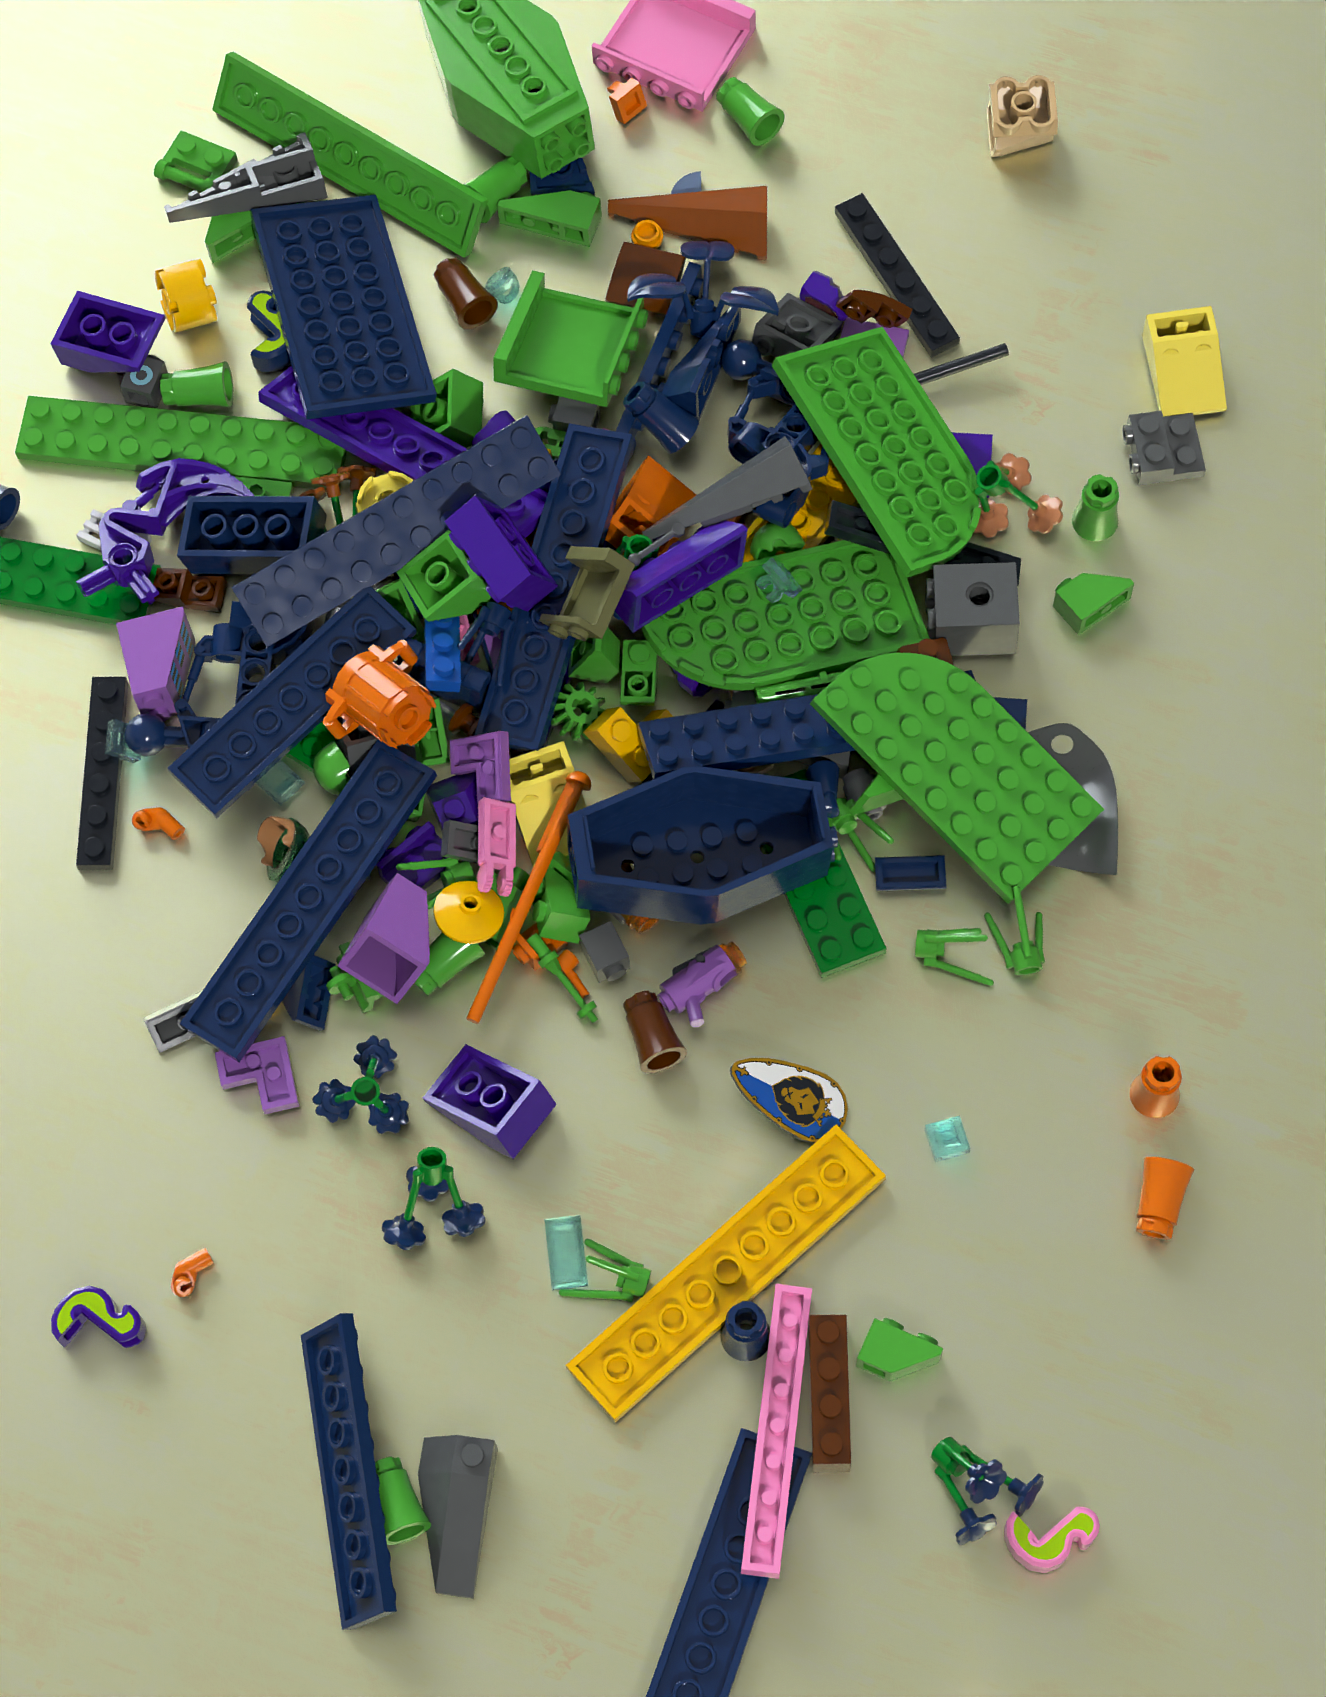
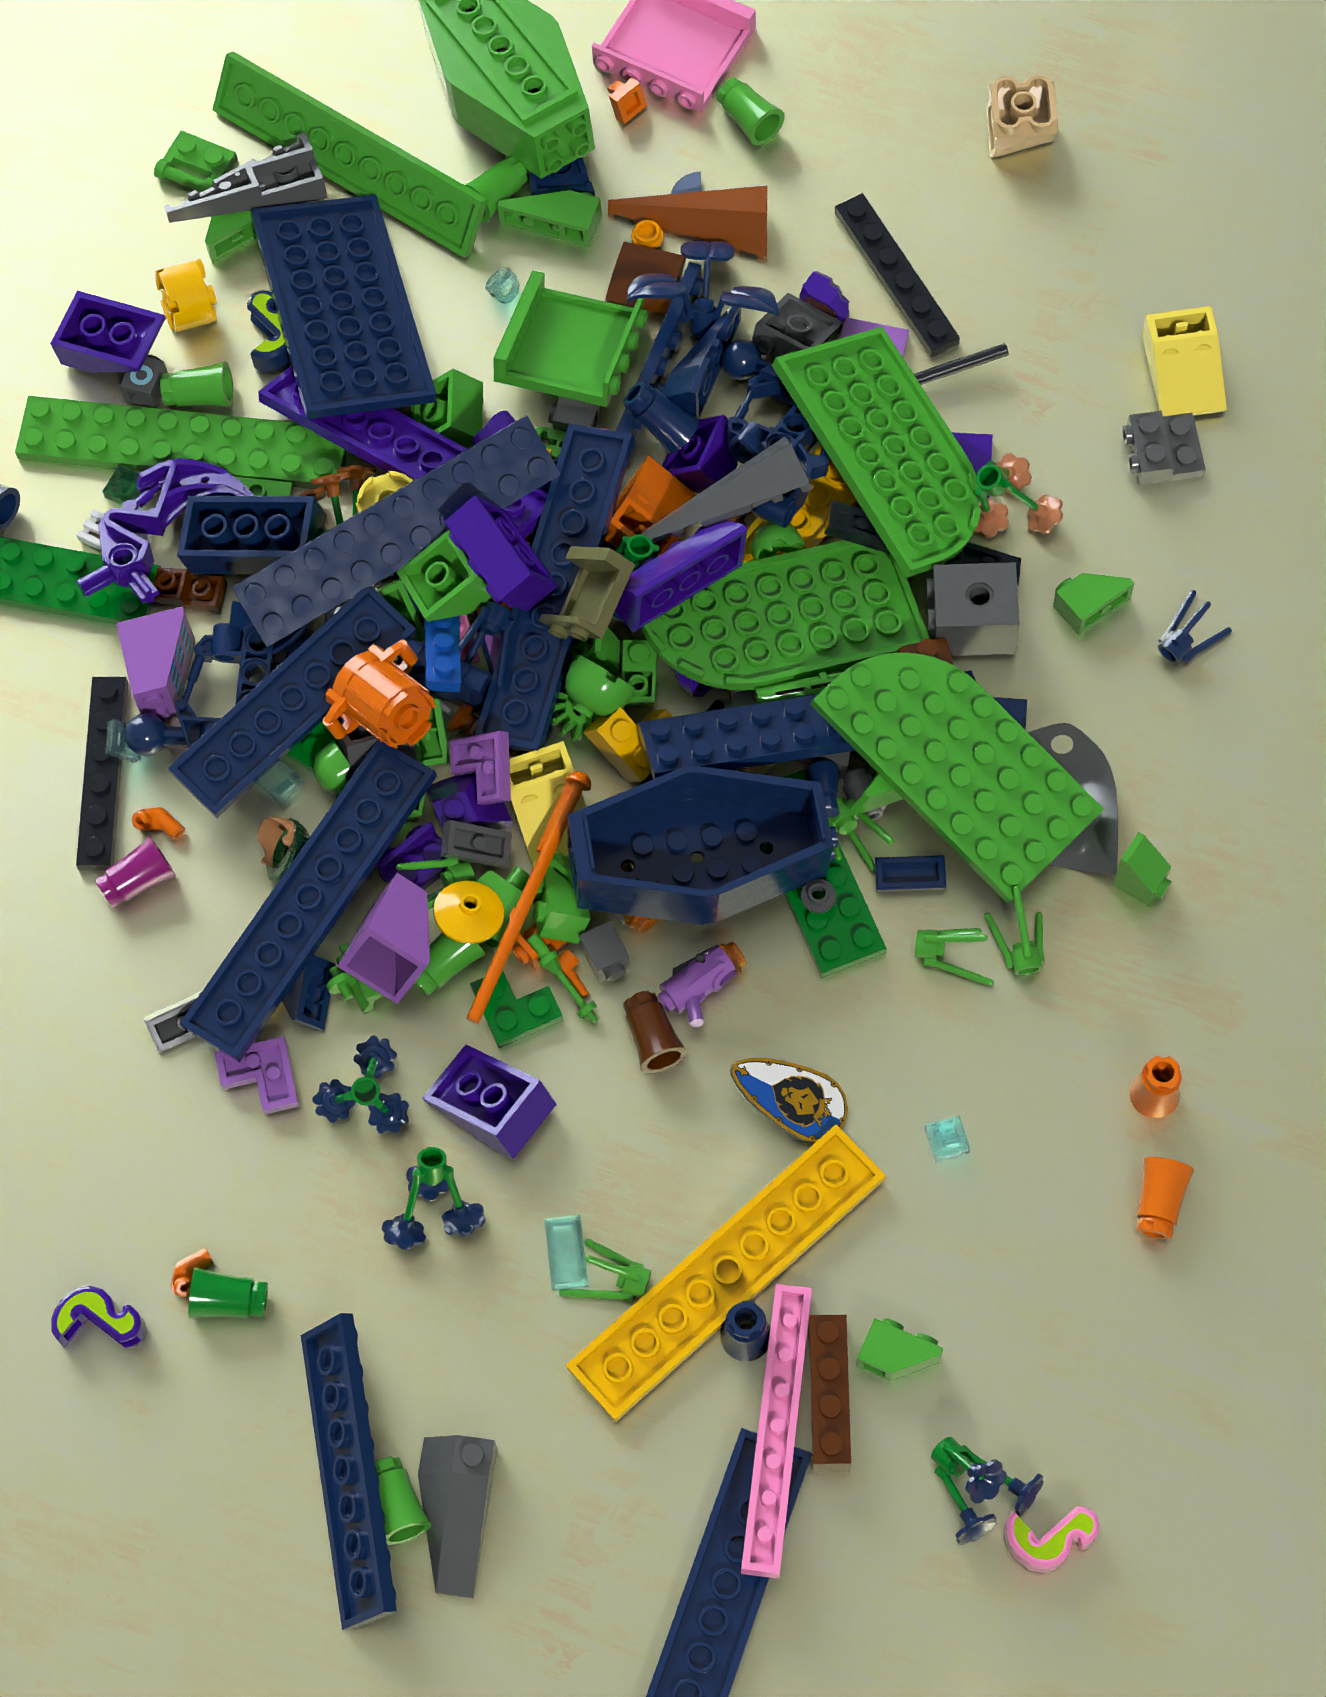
reddish brown plant [433,257,498,329] -> none
bright pink hinge [477,797,516,897] -> none
dark grey hinge [628,523,685,567] -> none
clear light blue tile [756,557,803,603] -> none
reddish brown slope [836,290,913,328] -> none
bright green plant [1072,474,1119,541] -> none
none -> magenta plant [95,836,176,907]
none -> clear green tile [102,465,142,505]
none -> green plant [188,1267,268,1319]
none -> green plate [470,970,564,1048]
none -> bright green cylinder [565,654,636,719]
none -> dark purple slope [662,415,738,494]
none -> dark grey plate [801,879,836,914]
none -> bright green slope [1113,832,1172,906]
none -> dark blue plant [1158,590,1232,664]

